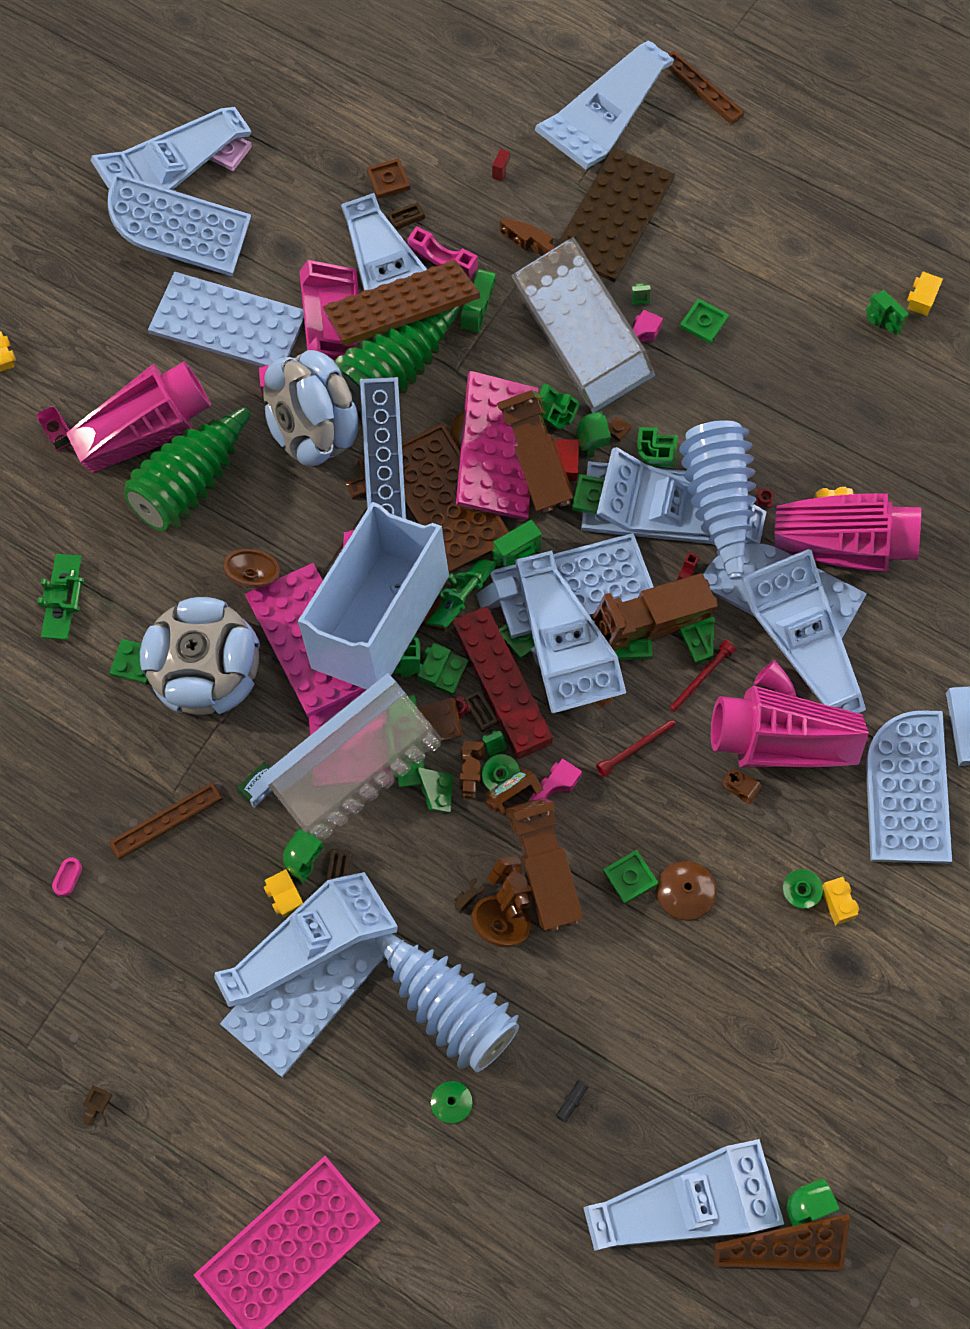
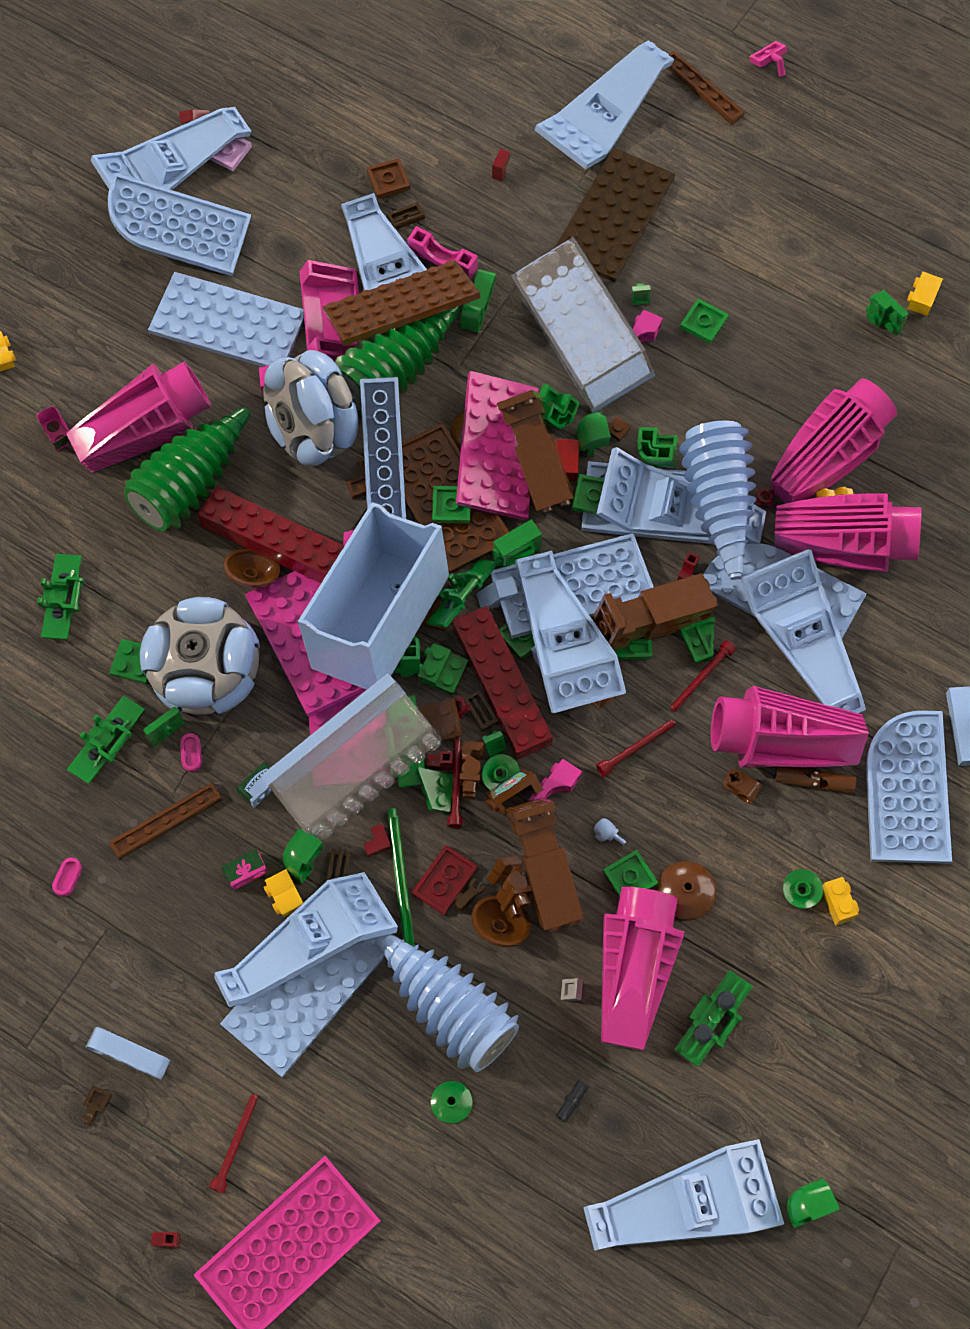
reddish brown slope [500,219,562,266] -> none
reddish brown wing [714,1214,850,1271] -> none
dark pink hat [754,660,796,697] -> none
none -> green piece [67,695,145,784]
none -> light blue beam [86,1027,170,1080]
none -> green plate [144,707,185,747]
none -> dark red piece [151,1232,181,1248]
none -> dark red piece [179,109,209,124]
none -> dark pink tile [180,733,202,772]
none -> dark red brick [198,487,344,583]
none -> dark red piece [208,1094,258,1194]
none -> piece [221,848,268,890]
none -> dark red piece [363,824,391,858]
none -> green piece [387,808,415,947]
none -> dark red tile [411,845,478,916]
none -> dark red piece [428,751,453,771]
none -> green plate [432,486,470,524]
none -> dark red piece [447,737,463,829]
none -> light grey plate [561,978,583,1001]
none -> light blue piece [594,818,626,845]
none -> dark pink piece [601,887,685,1051]
none -> green piece [675,970,753,1067]
none -> dark pink plate [749,41,787,77]
none -> dark pink piece [770,379,897,504]
none -> reddish brown piece [774,767,856,794]

